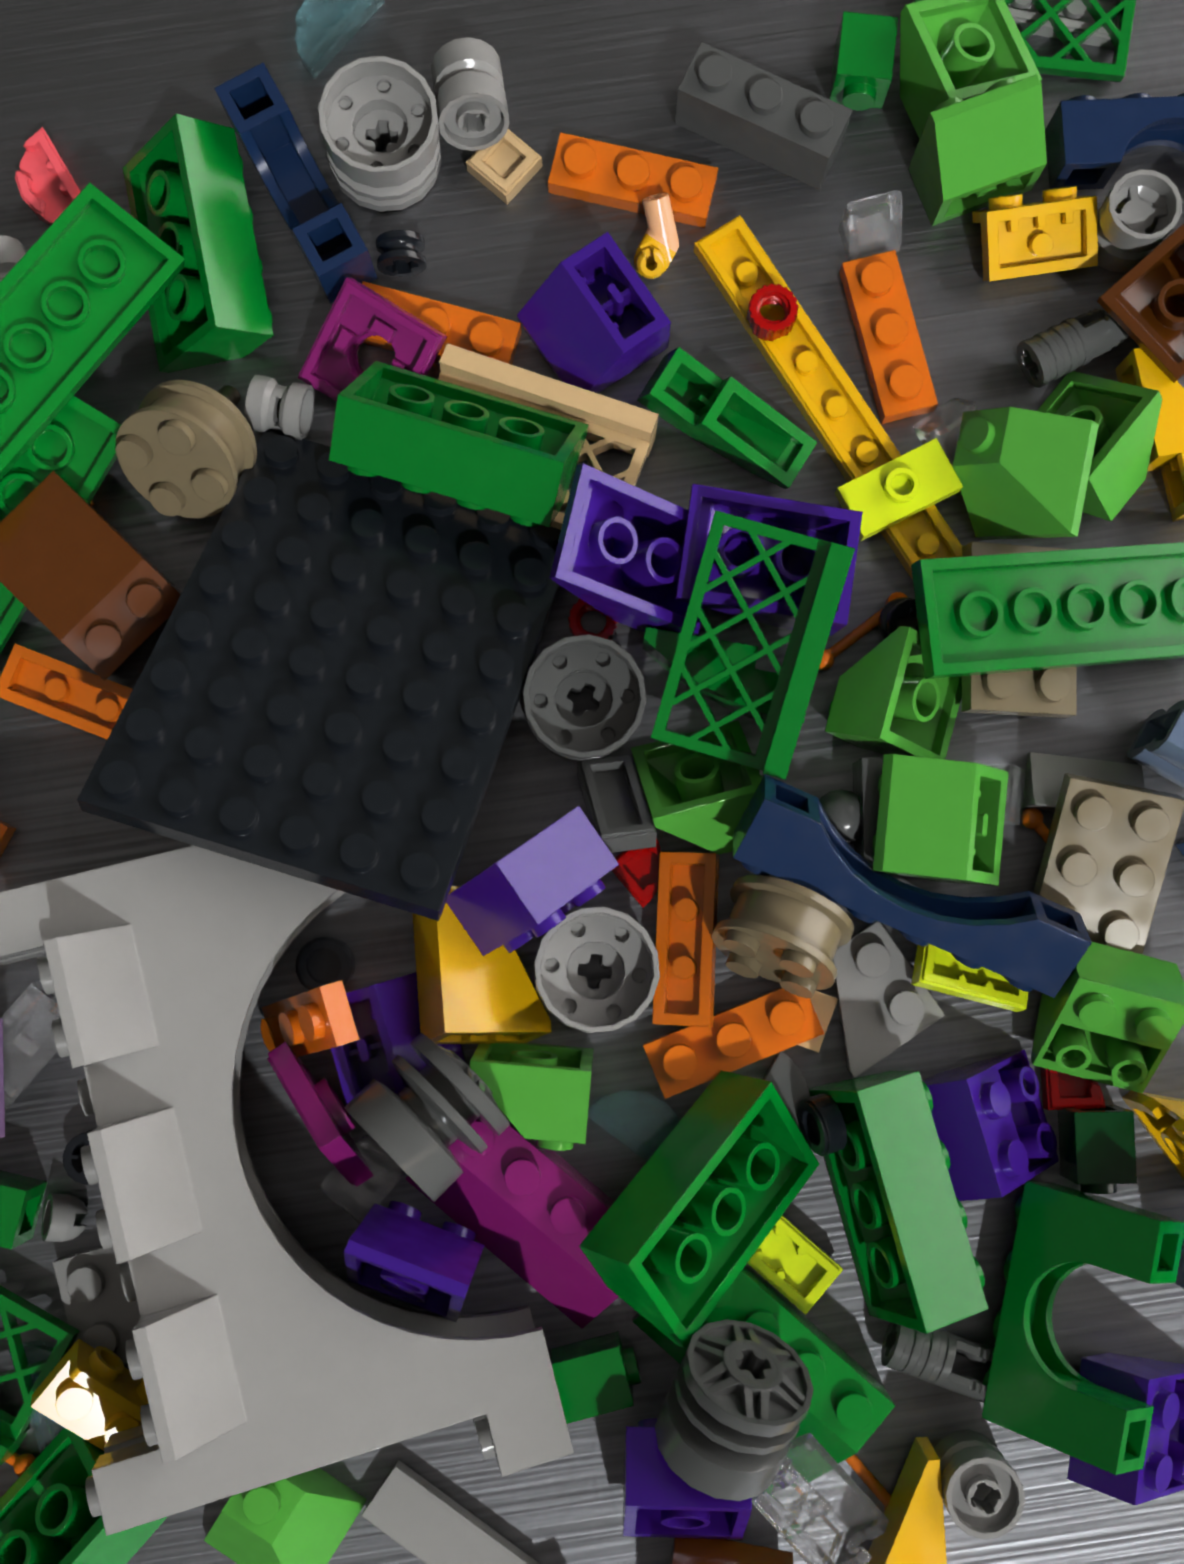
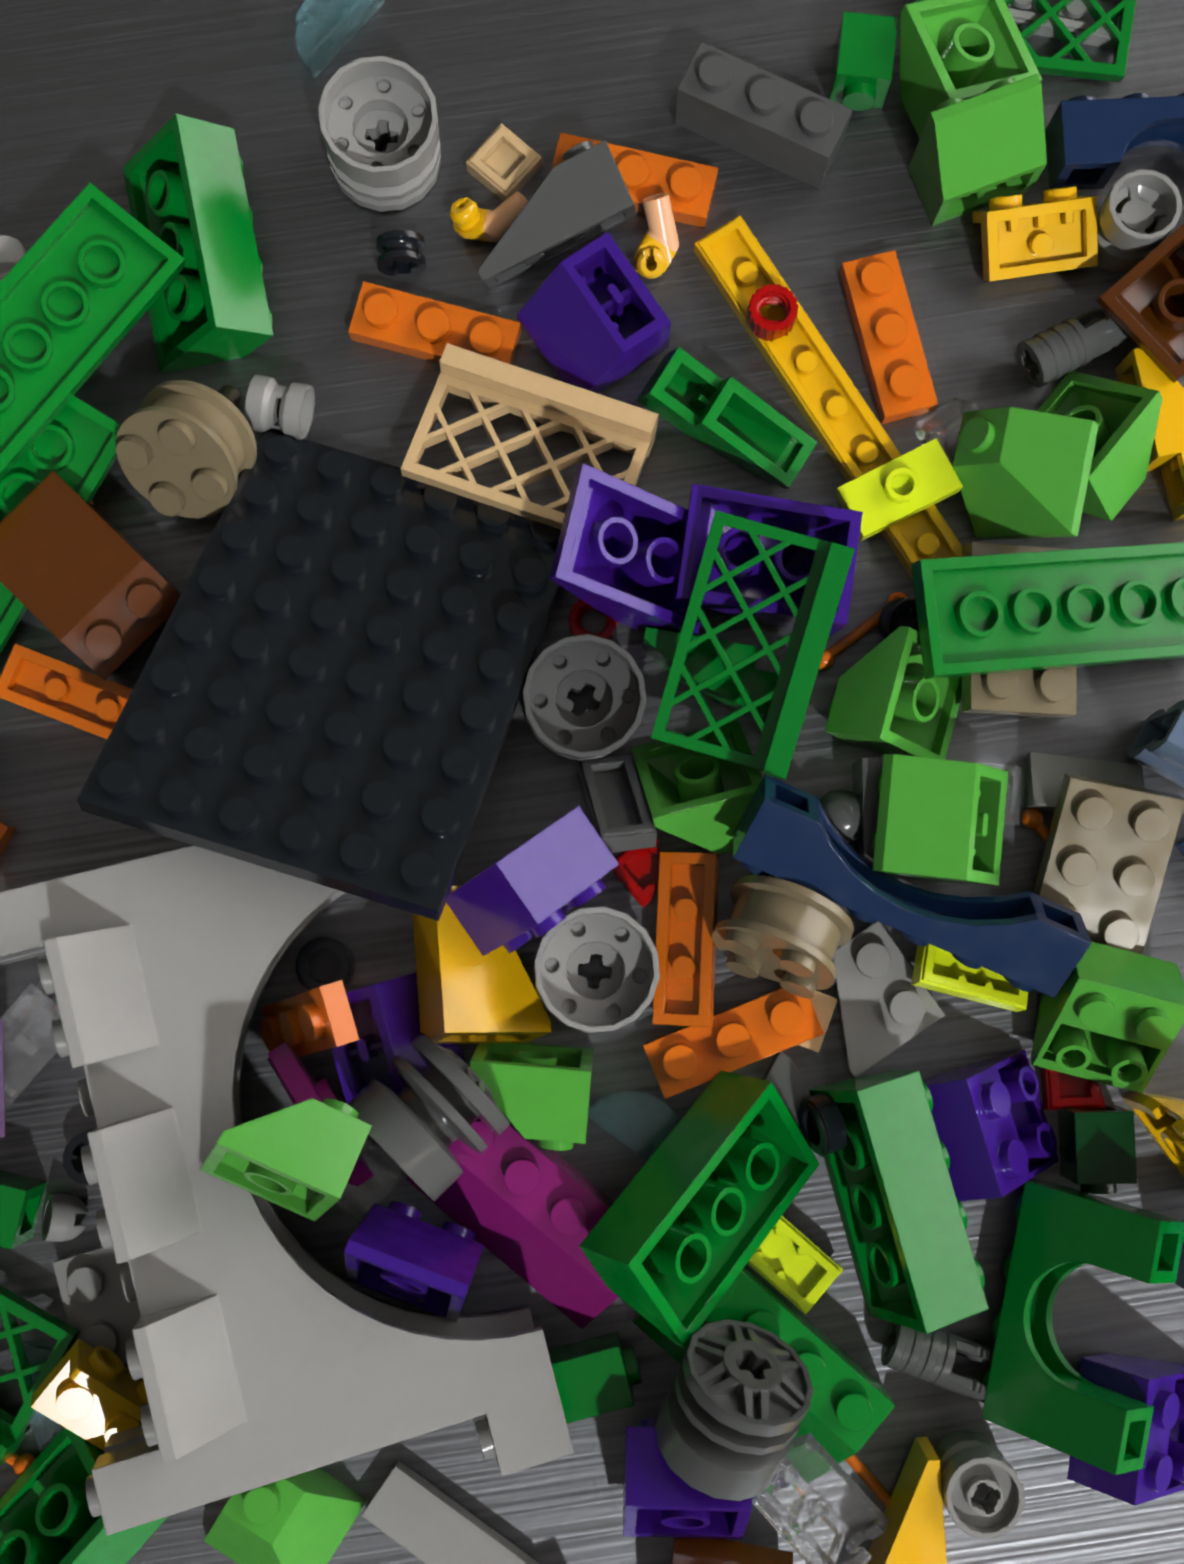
coral tile [15,127,81,225] -> none
dark blue arch [214,62,378,304] -> none
magenta piece [297,277,447,402] -> none
green slope [329,361,589,527] -> none
light grey wheel [431,37,510,151] -> none
clear slope [838,190,903,261] -> none
none -> bright green slope [200,1098,372,1221]
none -> arm [449,191,528,243]
none -> dark grey slope [478,140,636,289]

